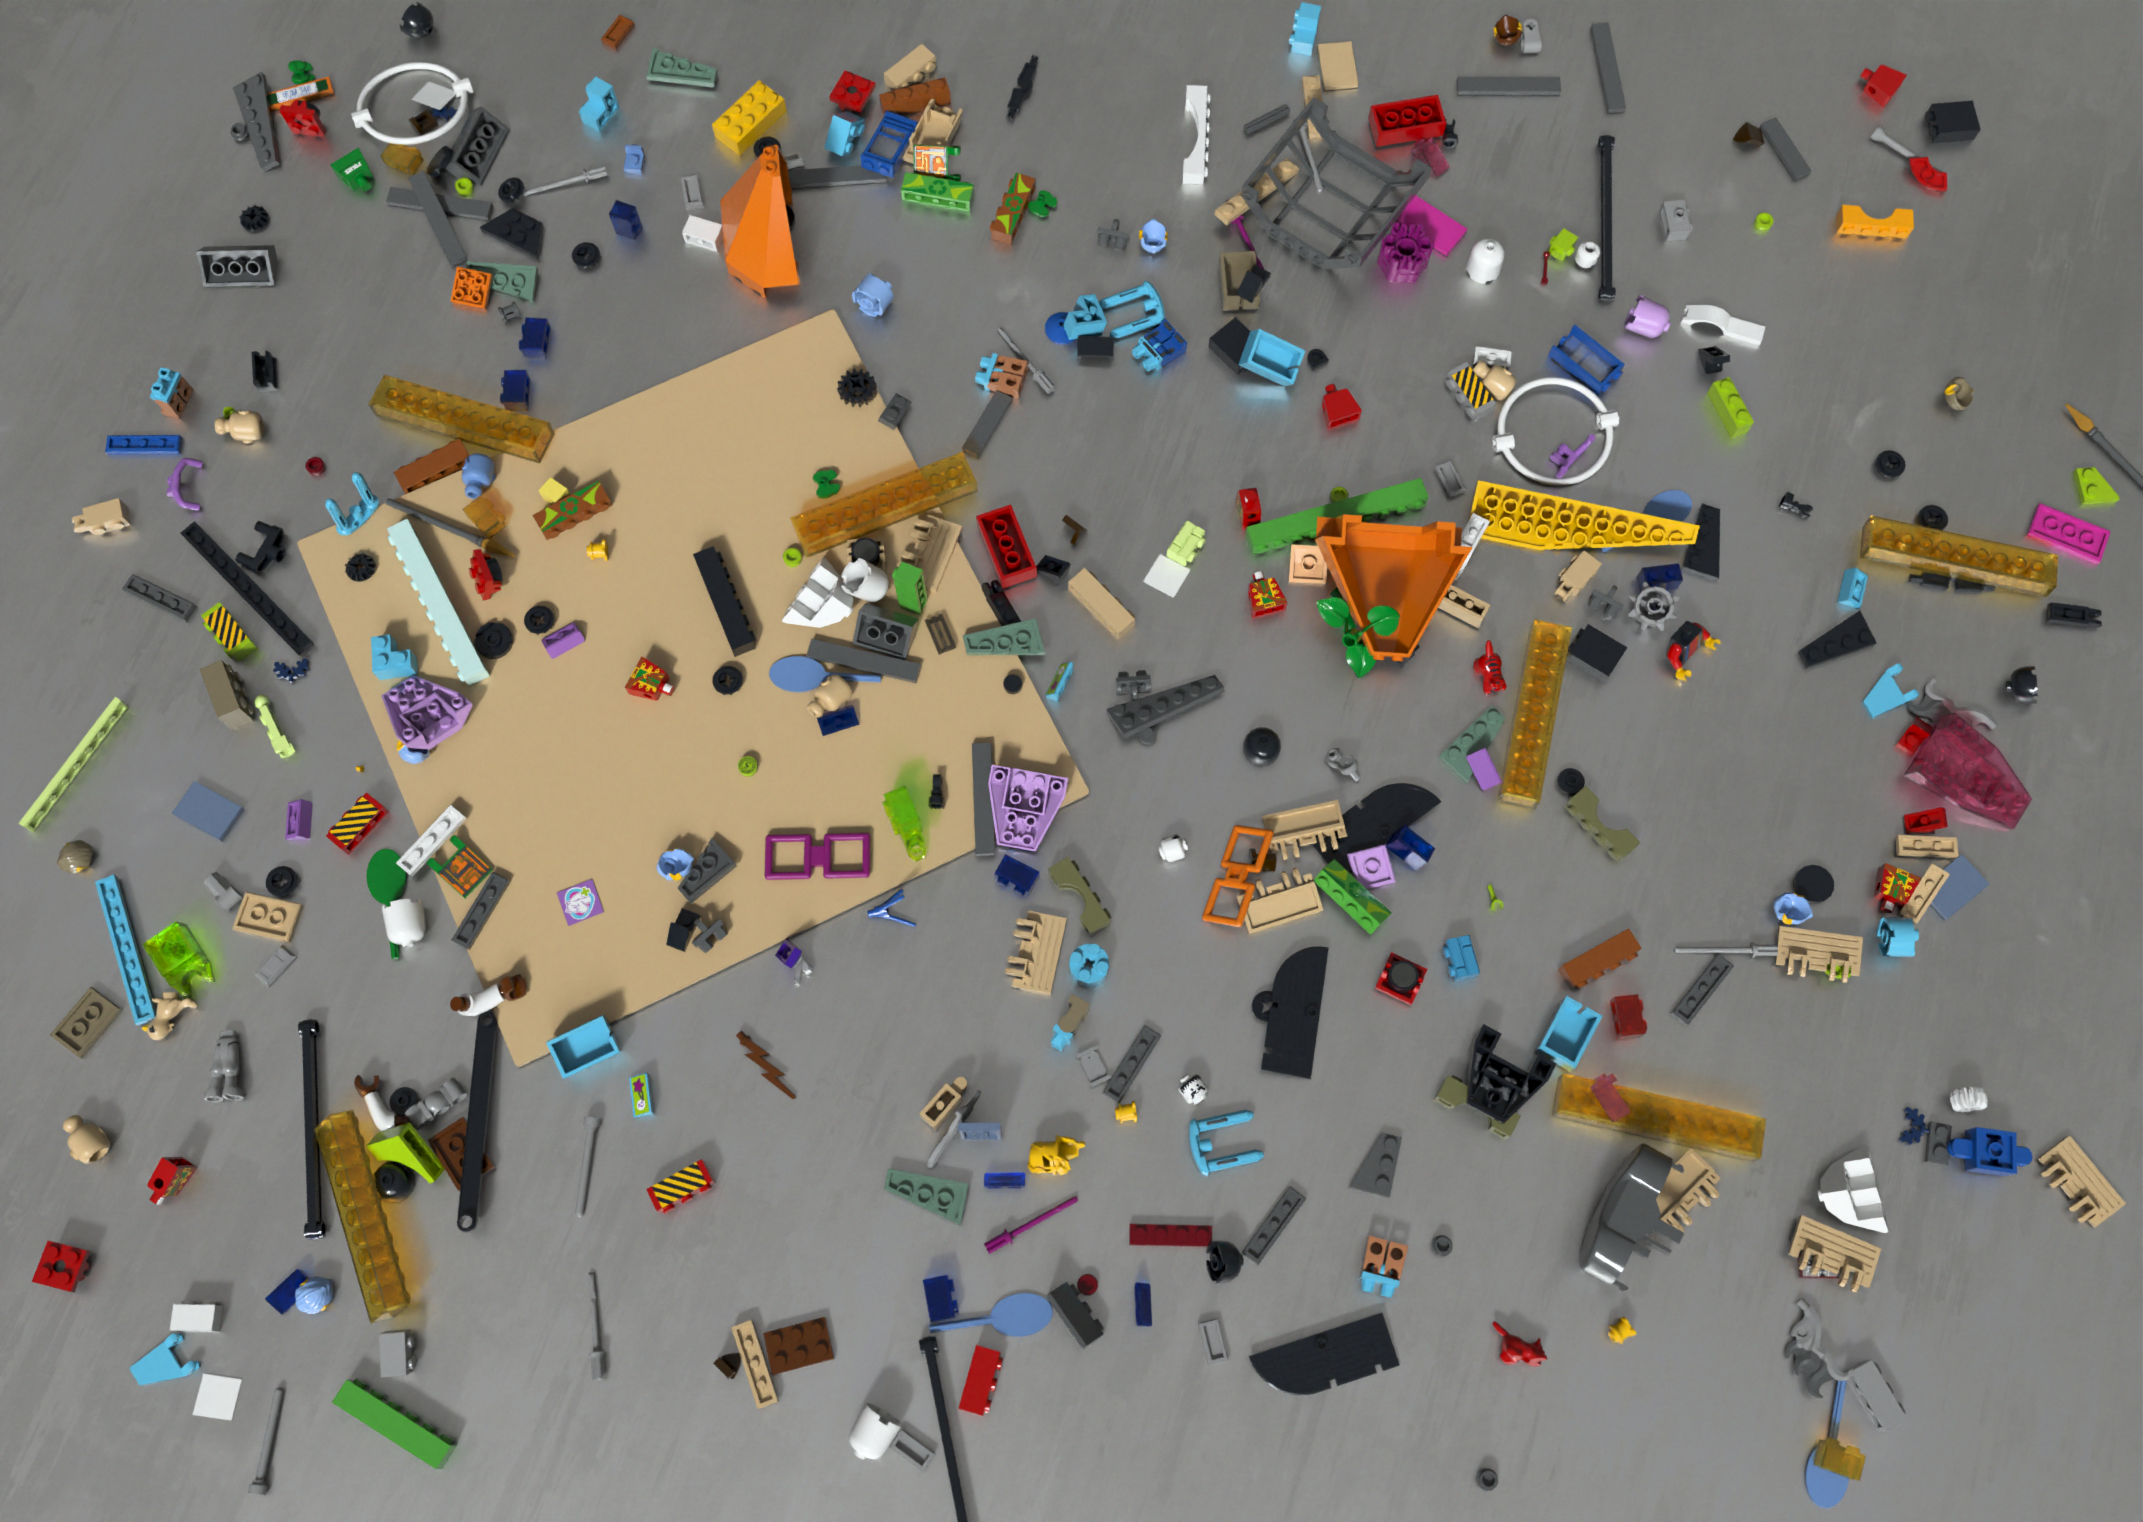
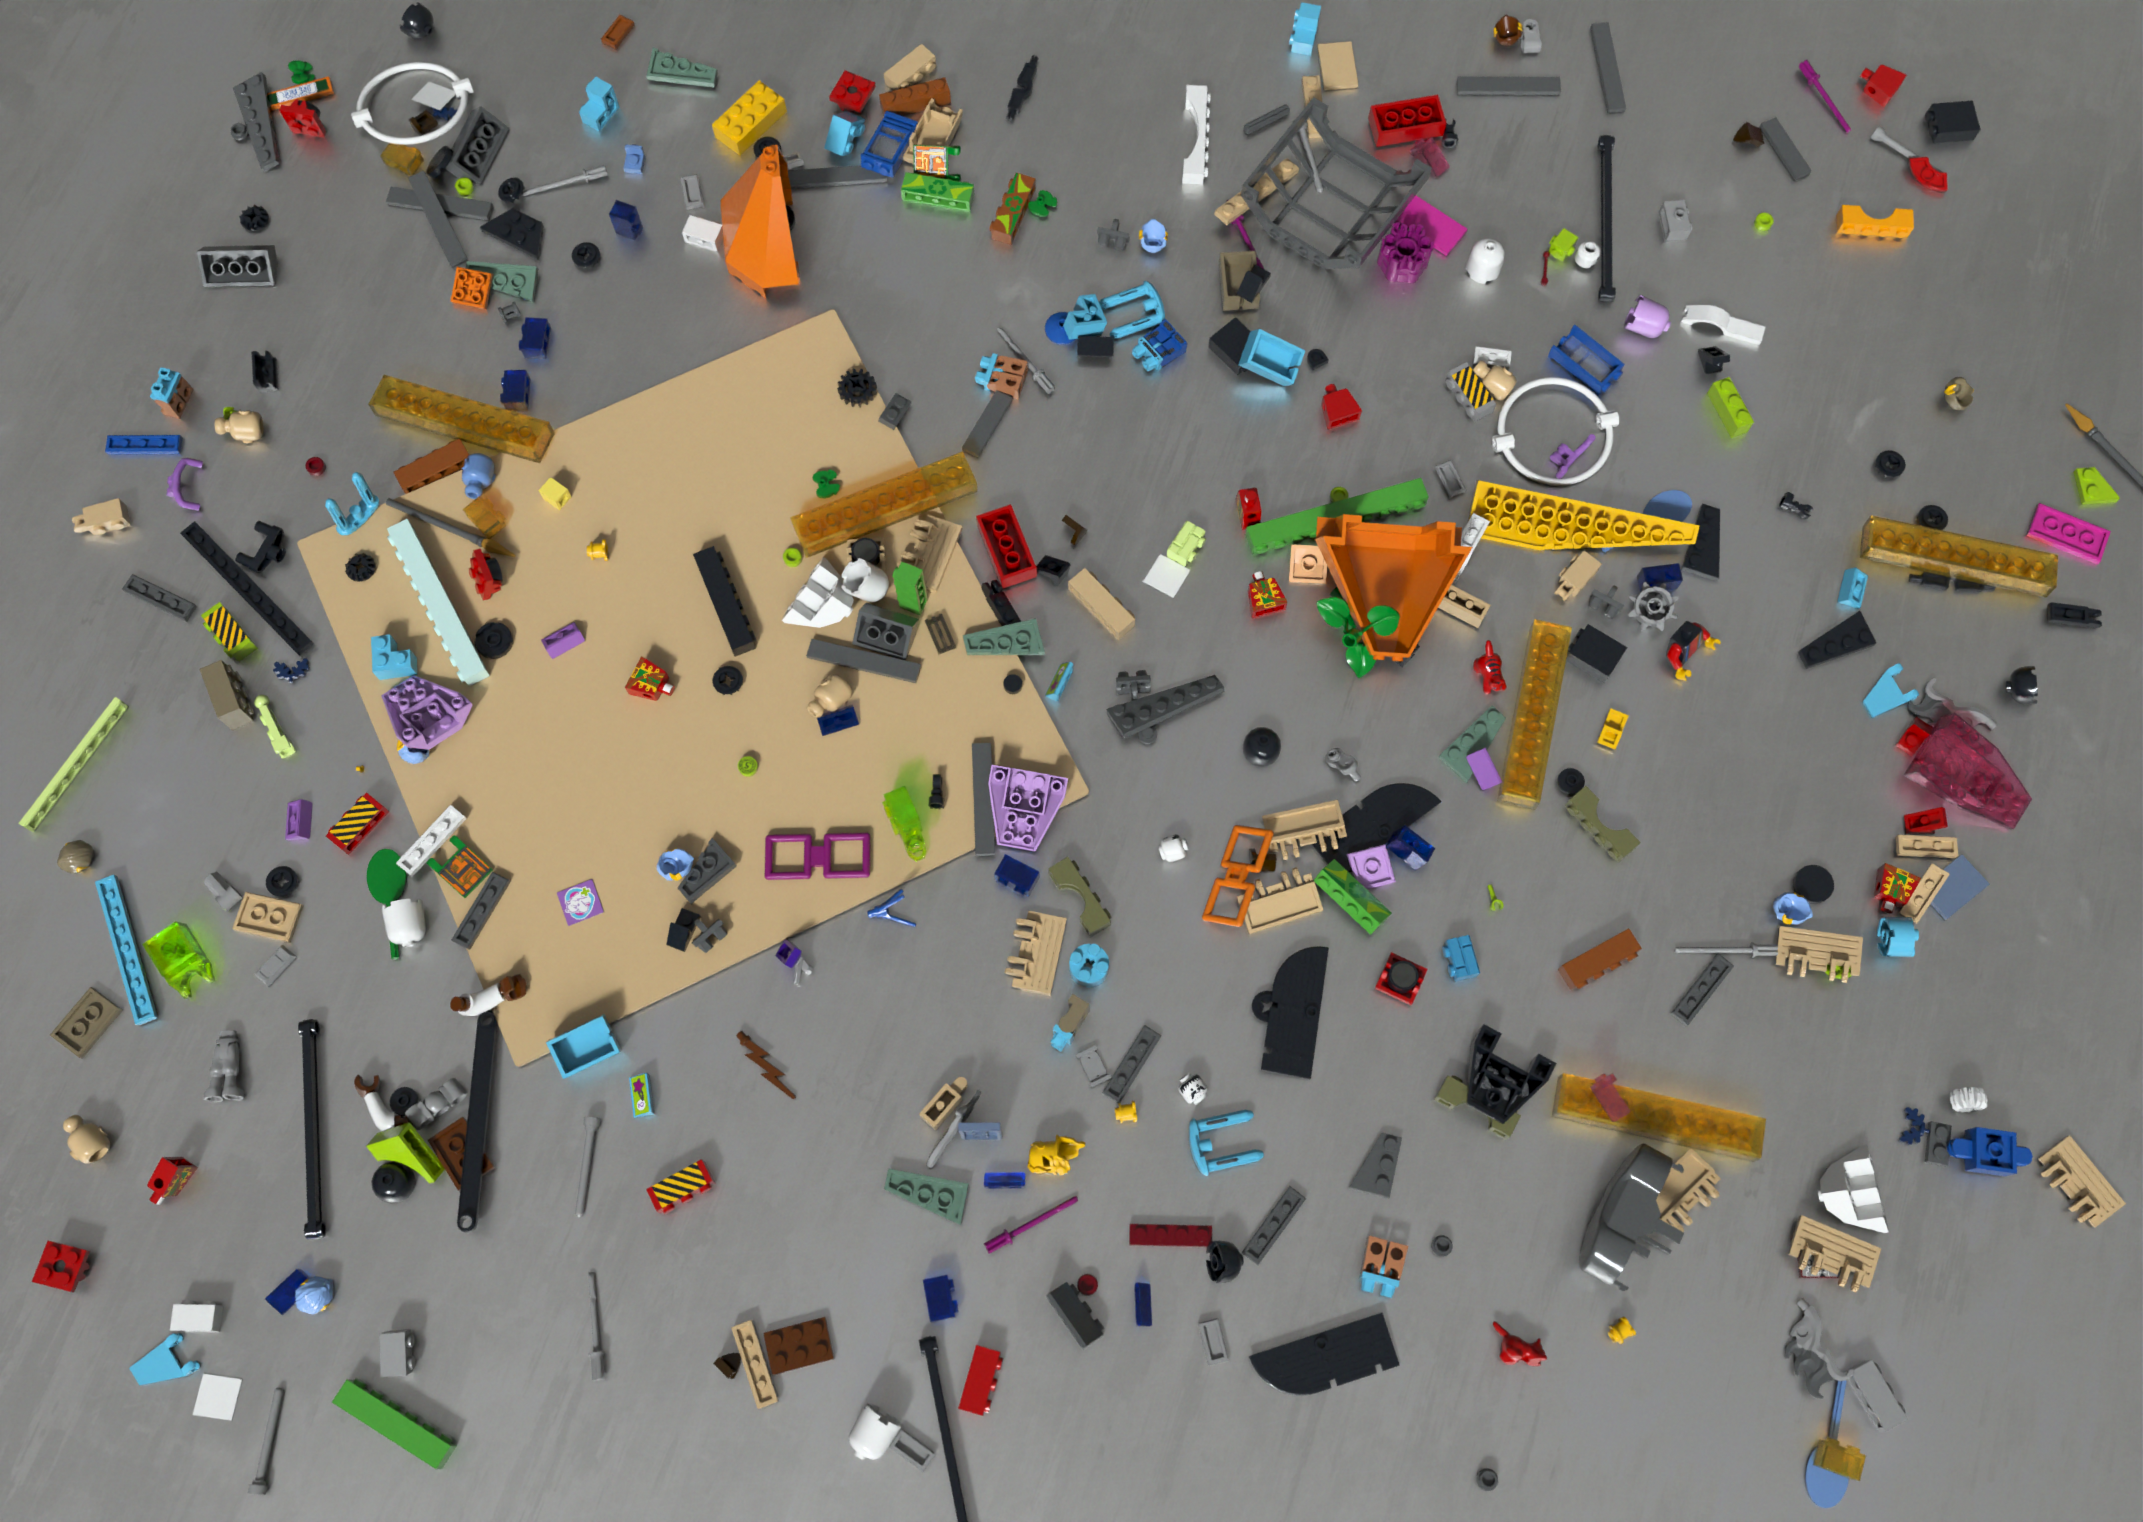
tan animal [141,992,198,1040] -> none
sand blue tile [172,781,244,841] -> none
clear yellow brick [314,1110,411,1324] -> none
green torso [330,148,374,191] -> none
black gear [524,606,555,635] -> none
dark orange brick [532,480,612,540] -> none
medium blue piece [769,656,881,692] -> none
light blue brick [852,273,894,317] -> none
medium blue piece [929,1293,1052,1337] -> none
medium azure piece [1534,996,1602,1072] -> none
clear red brick [1610,994,1647,1040] -> none
none -> yellow slope [1597,708,1629,750]
none -> magenta piece [1798,60,1851,133]

